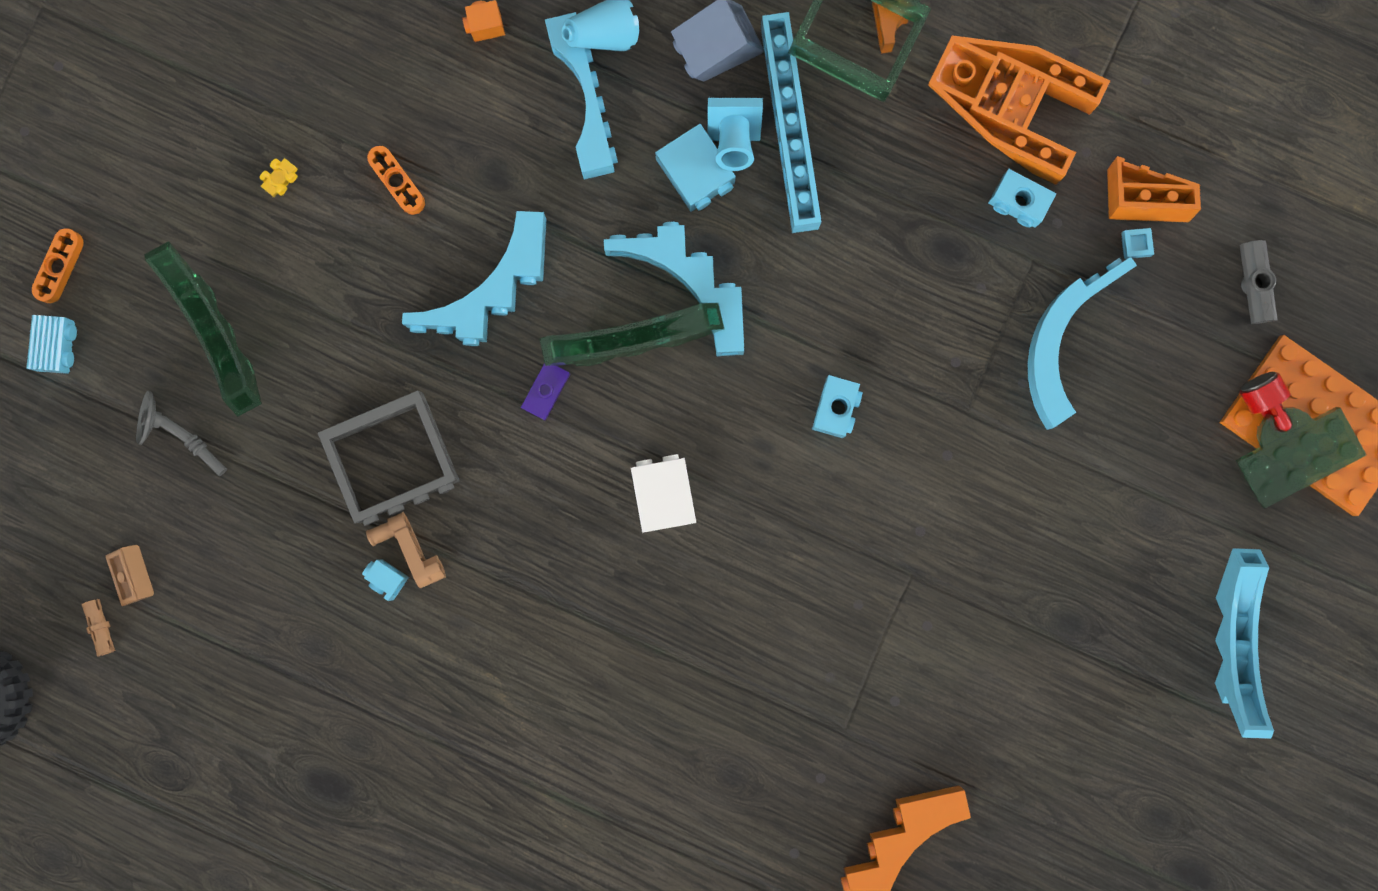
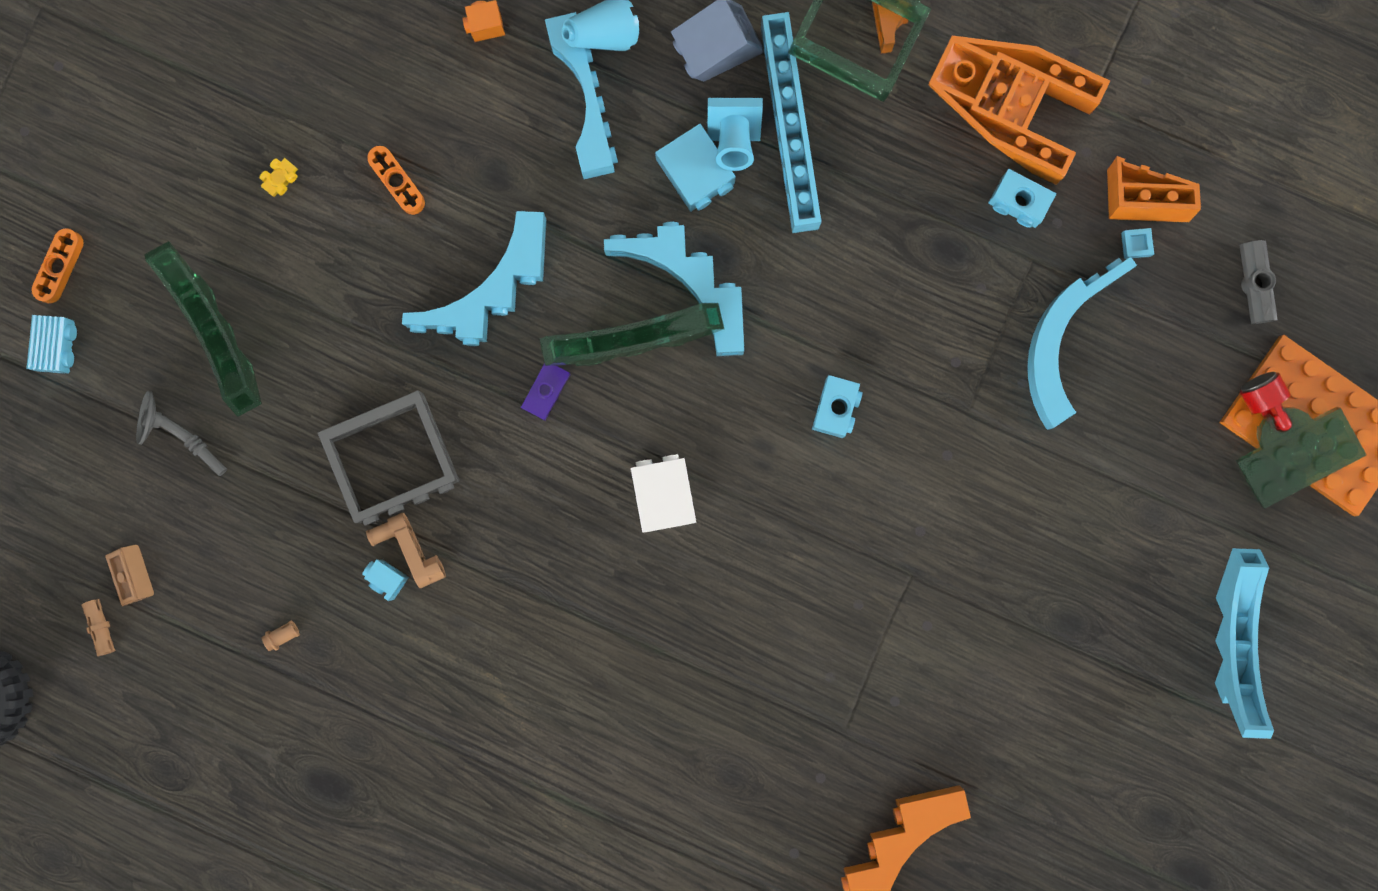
none -> medium nougat pin [262,620,300,651]

